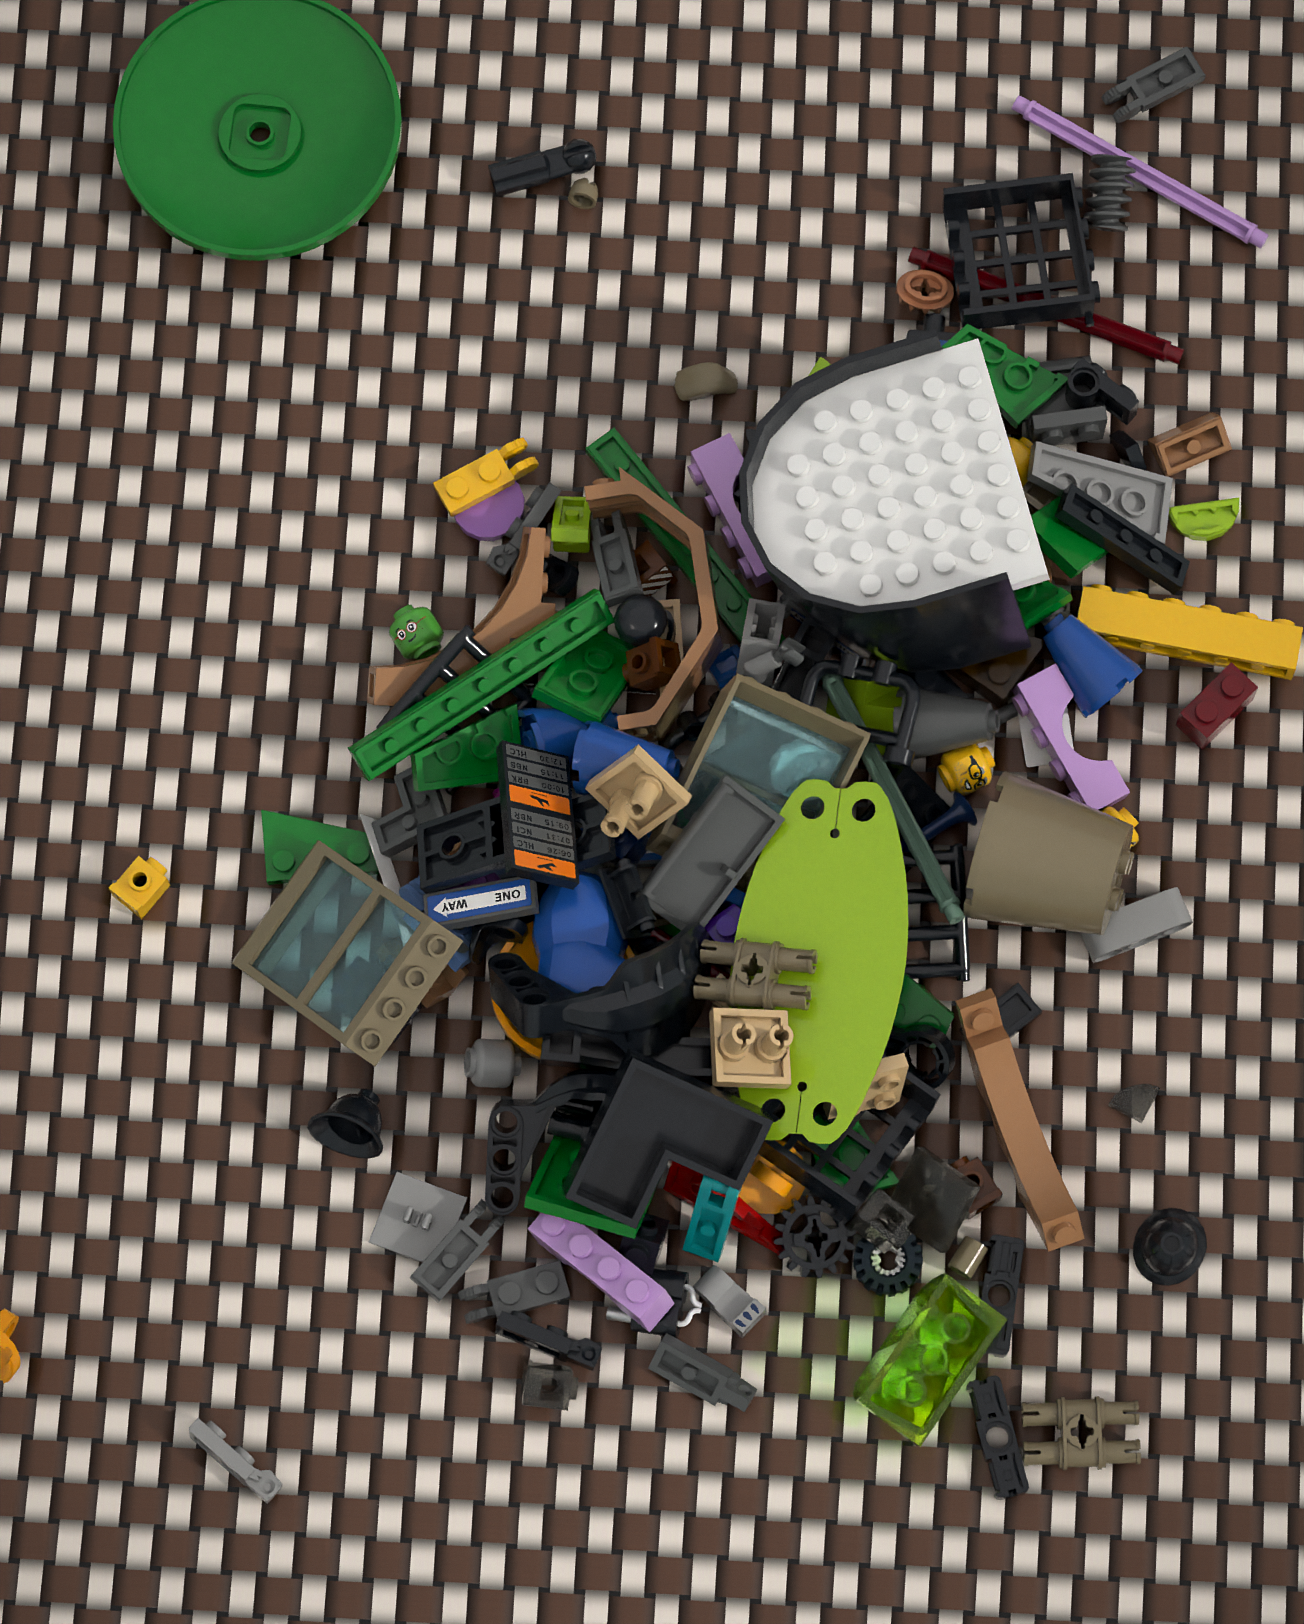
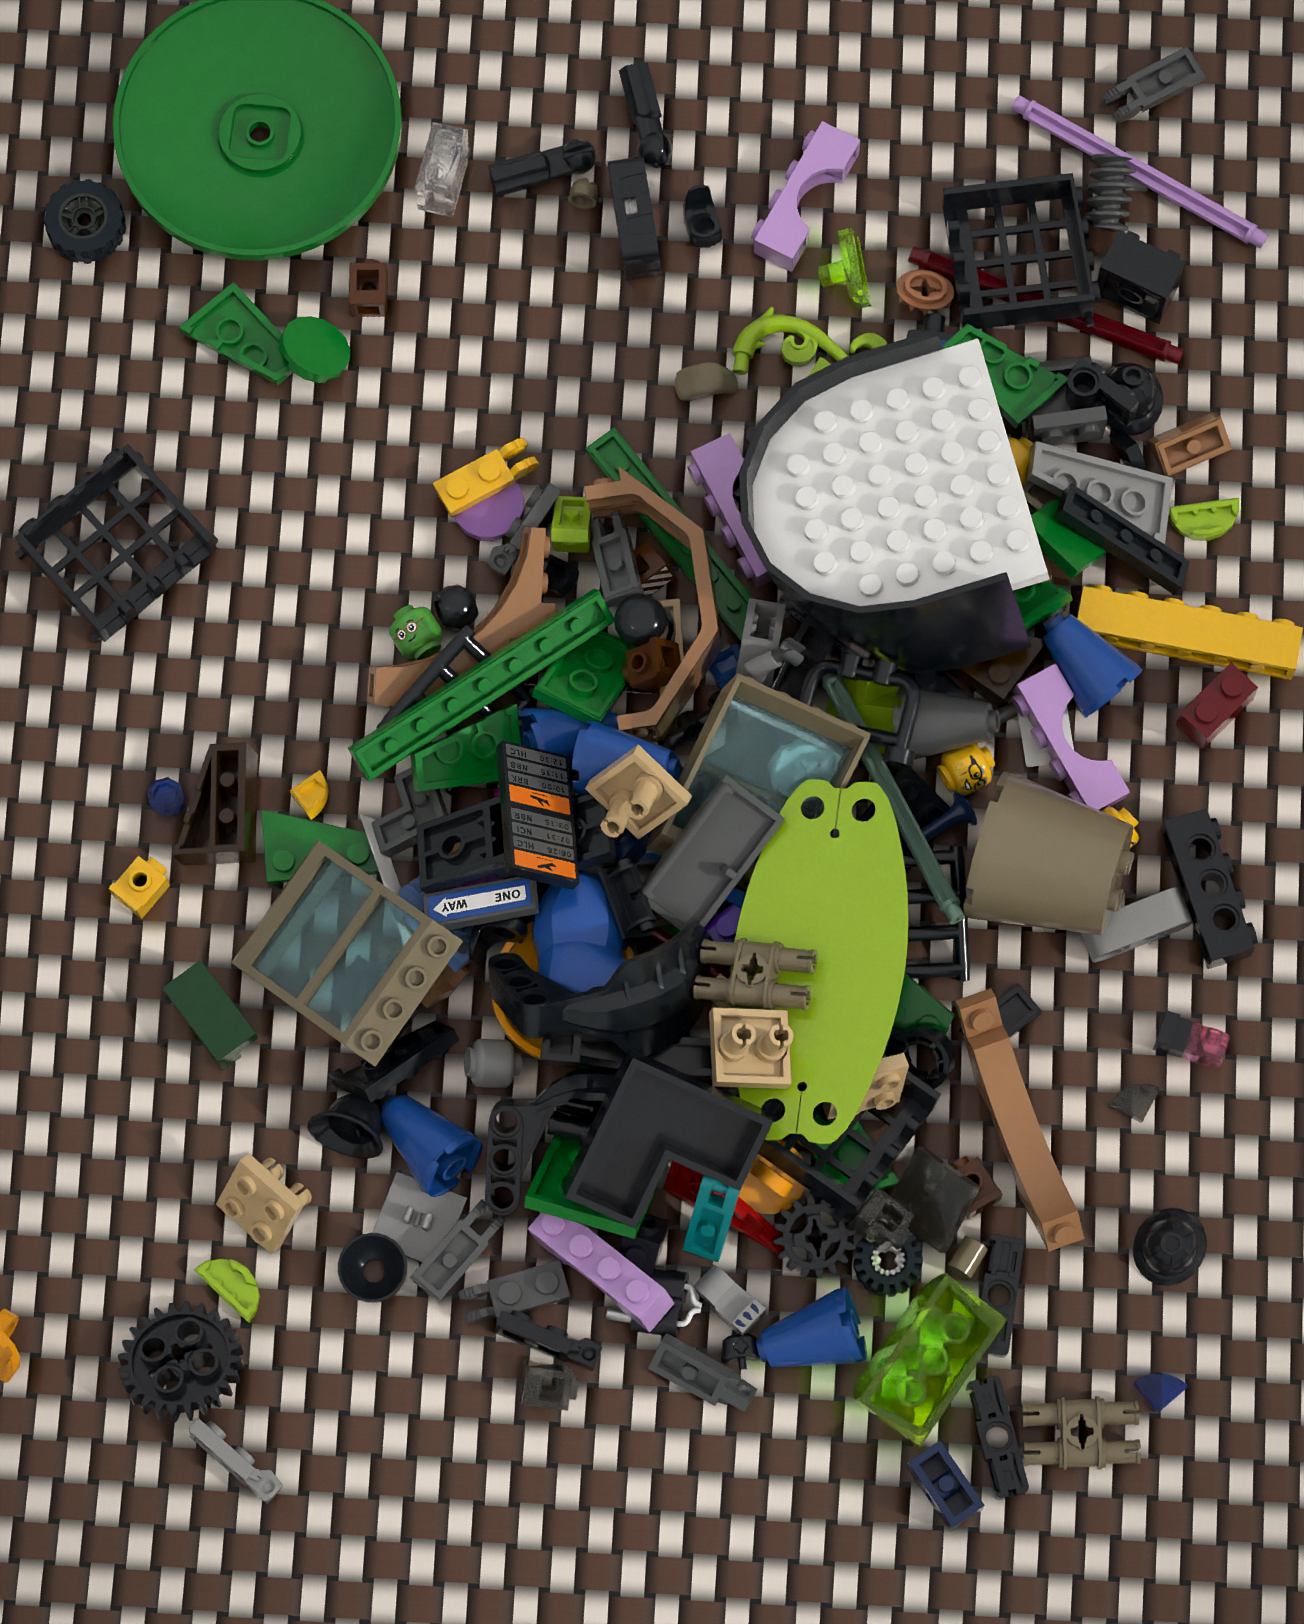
none -> black window [15,444,218,643]
none -> black wheel [43,179,126,264]
none -> black gear [118,1301,244,1422]
none -> clear blue tile [147,777,185,817]
none -> dark green piece [162,960,258,1071]
none -> dark brown wedge [171,742,258,866]
none -> green wing [178,282,293,386]
none -> lime tile [193,1259,260,1323]
none -> tan plate [216,1153,312,1254]
none -> green tile [279,316,350,383]
none -> yellow tile [289,770,329,820]
none -> black wing [328,1021,460,1103]
none -> black piece [337,1233,407,1303]
none -> reddish brown brick [349,259,388,317]
none -> blue cone [381,1095,483,1197]
none -> clear hips [414,122,471,217]
none -> black piece [434,584,479,631]
none -> black axle [607,156,661,281]
none -> black piece [619,62,672,168]
none -> black hair [683,185,722,248]
none -> black piece [721,1333,760,1370]
none -> lime plant [732,307,888,375]
none -> lavender arch [751,121,860,272]
none -> blue cone [756,1287,867,1368]
none -> clear neon green tile [818,228,871,309]
none -> dark blue brick [906,1441,985,1532]
none -> black container [1097,230,1185,324]
none -> black hat [1106,362,1163,435]
none -> clear blue tile [1133,1373,1188,1413]
none -> leg [1153,1010,1230,1067]
none -> black brick [1161,808,1258,969]

